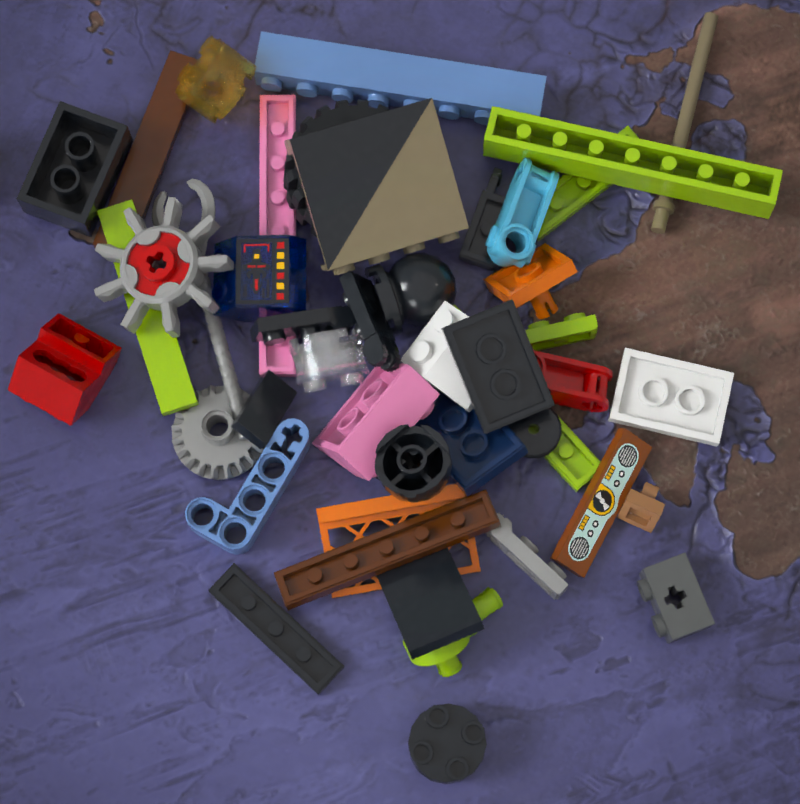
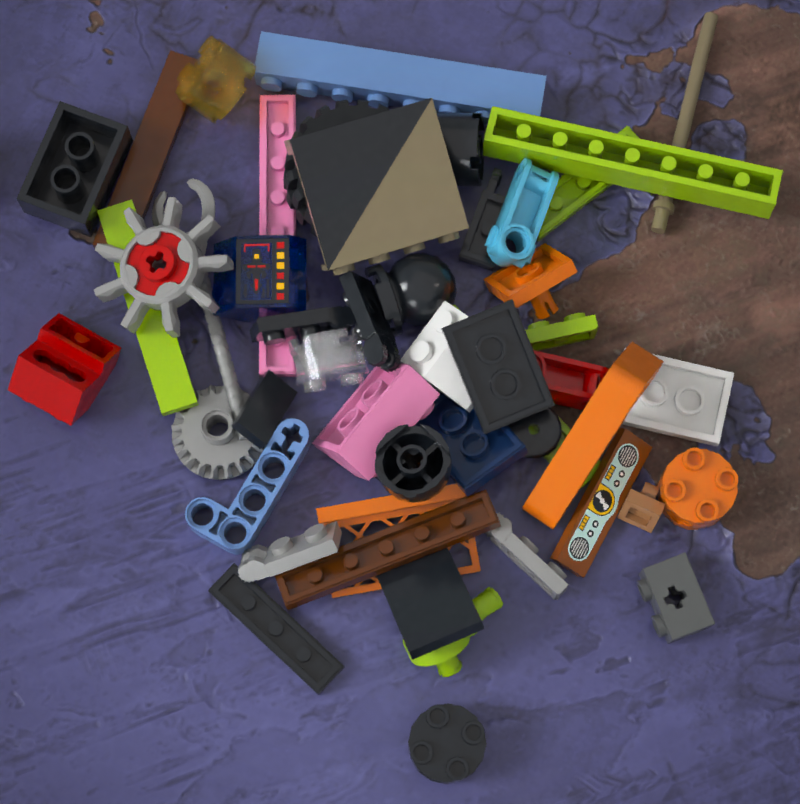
none -> light grey hinge [237,521,342,583]
none -> black brick [437,112,485,186]
none -> orange beam [522,341,664,530]
none -> orange brick [657,448,738,530]

